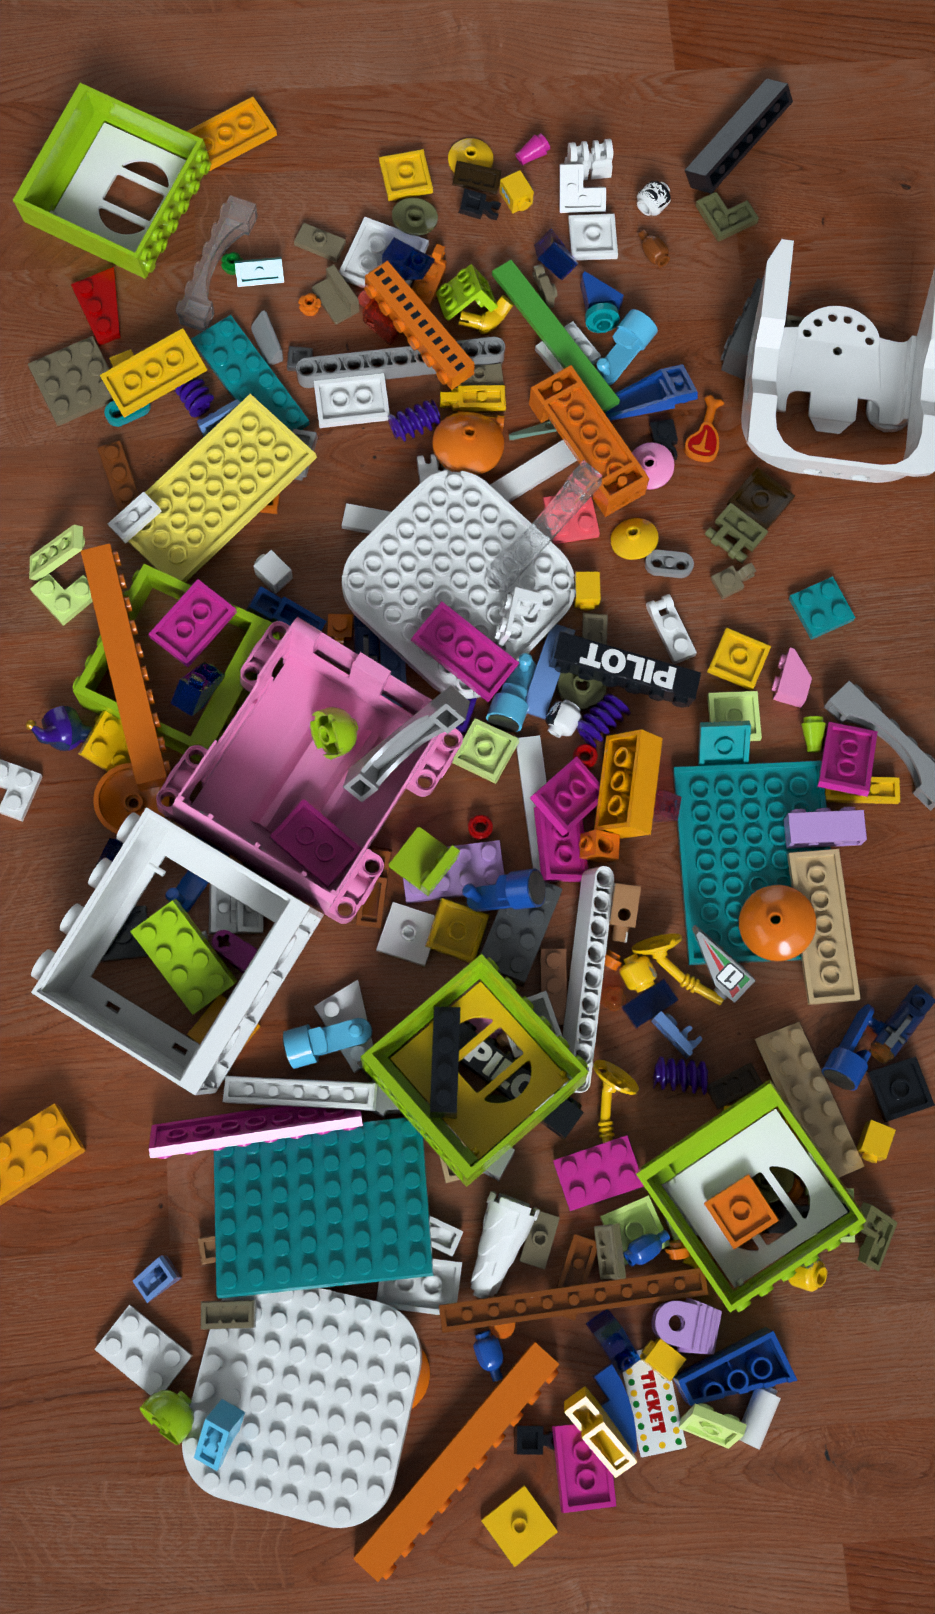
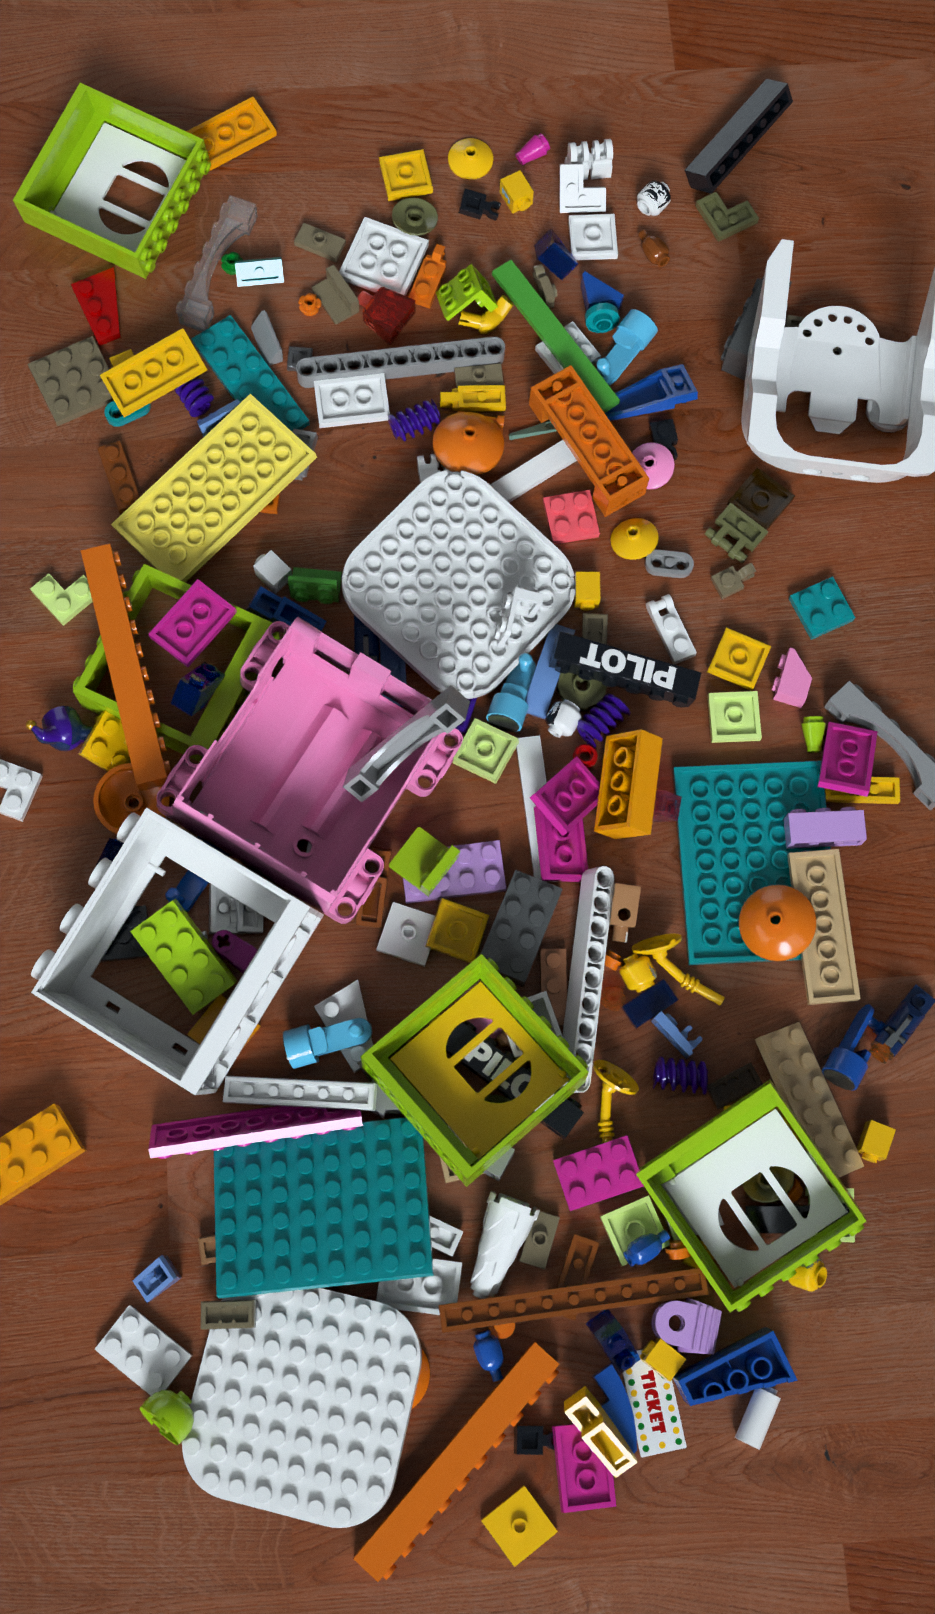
yellowish green plate [29,525,85,581] -> none
white plate [108,492,162,544] -> none
medium azure arch [194,1399,245,1471] -> none
dark pink plate [269,799,362,888] -> none
lime cylinder [310,707,358,760] -> none
orange plate [327,614,353,646] -> none
white tile [341,503,391,534] -> none
orange brick [364,260,475,390] -> none
clear blue slope [382,237,435,280] -> none
dark pink plate [410,601,519,702] -> none
black arch [430,1006,461,1119] -> none
dark brown plate [452,161,502,195] -> none
blue piece [462,868,546,912] -> none
red plate [468,815,493,840] -> none
clear arch [486,460,602,592] -> none
orange brick [579,829,620,863] -> none
dark tan plate [594,1224,626,1280] -> none
yellowish green plate [678,1403,747,1449] -> none
orange piece [684,394,724,462] -> none
slope [692,925,756,1003] -> none
teal plate [698,720,751,766] -> none
orange plate [704,1173,779,1249] -> none
olive plate [857,1202,898,1271] -> none
black plate [866,1056,935,1123] -> none
none -> bright green bracket [288,567,342,604]

